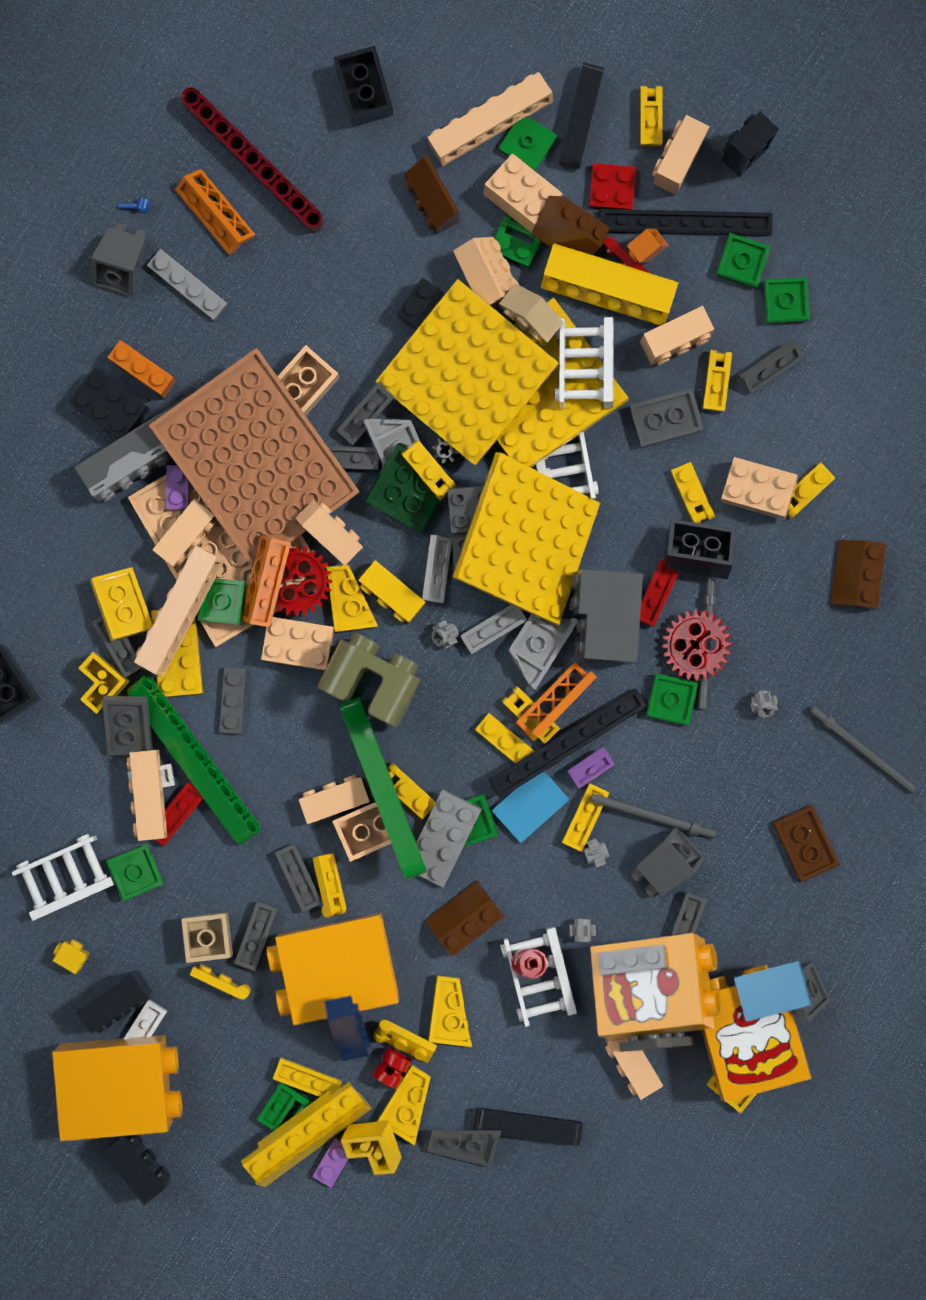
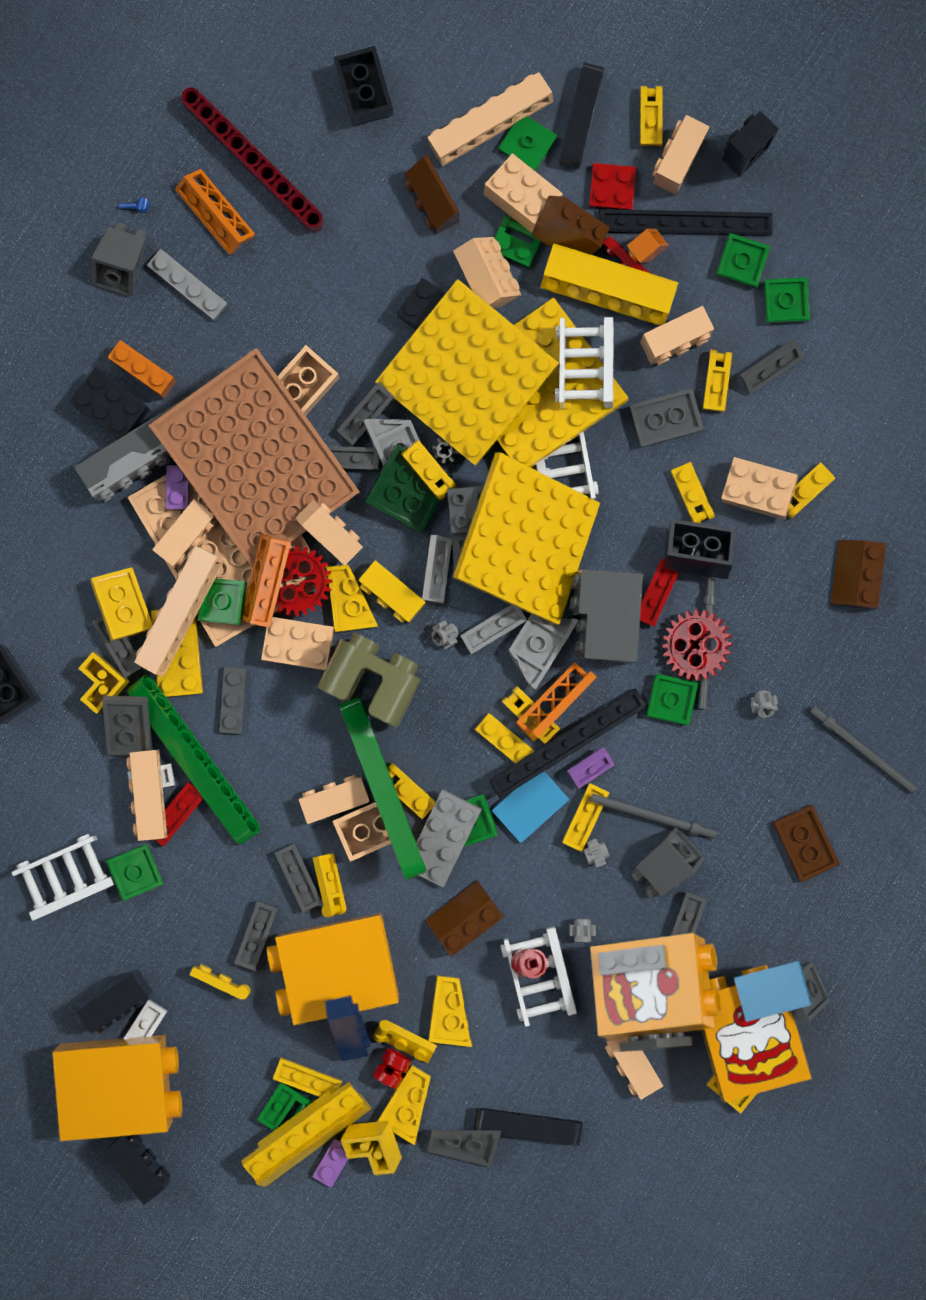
yellow brick [53,939,90,974] -> none
tan brick [181,912,233,963] -> none
tan brick [499,283,564,342] -> none

